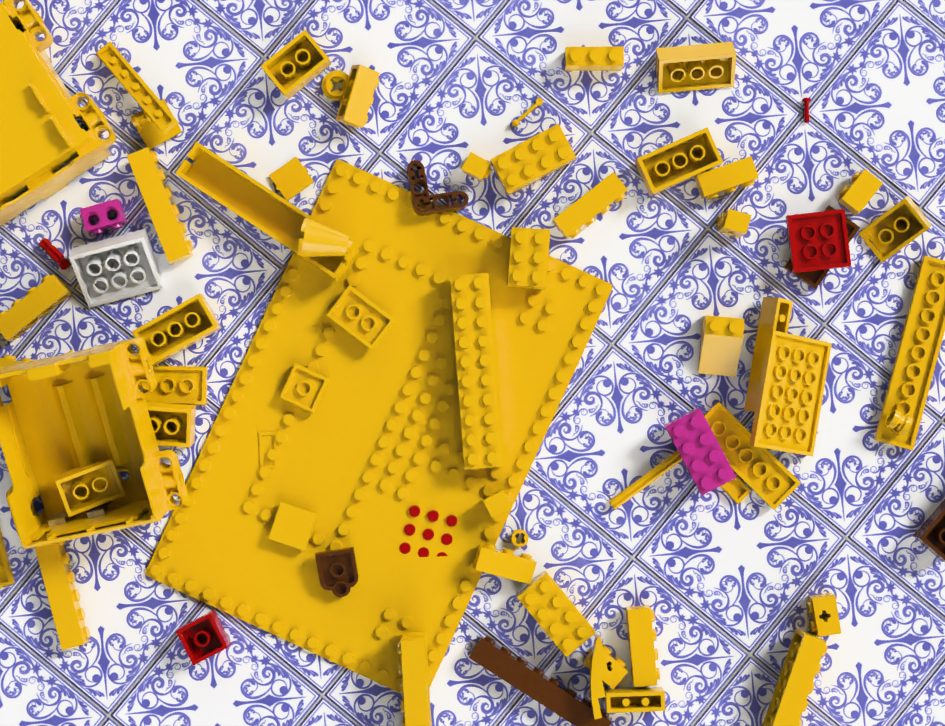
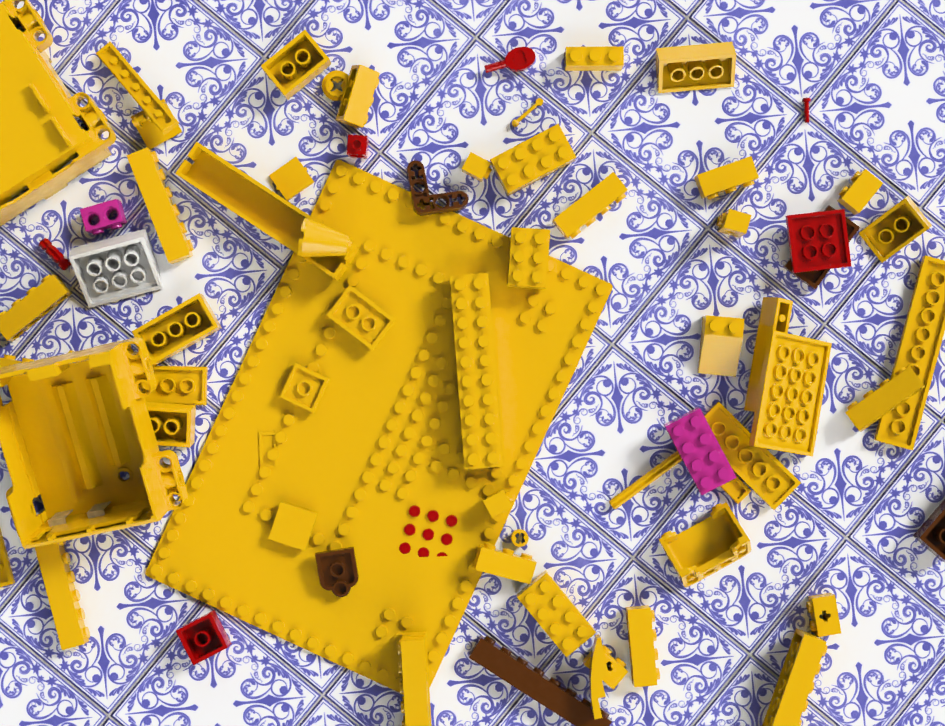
yellow slope [53,459,125,517] -> none
yellow brick [604,687,665,713] -> none
yellow brick [635,127,723,197] -> none
yellow wheel [885,409,913,435] -> none
none -> red brick [347,134,369,159]
none -> red piece [484,47,536,73]
none -> yellow windscreen [659,502,752,587]
none -> yellow brick [845,367,925,432]

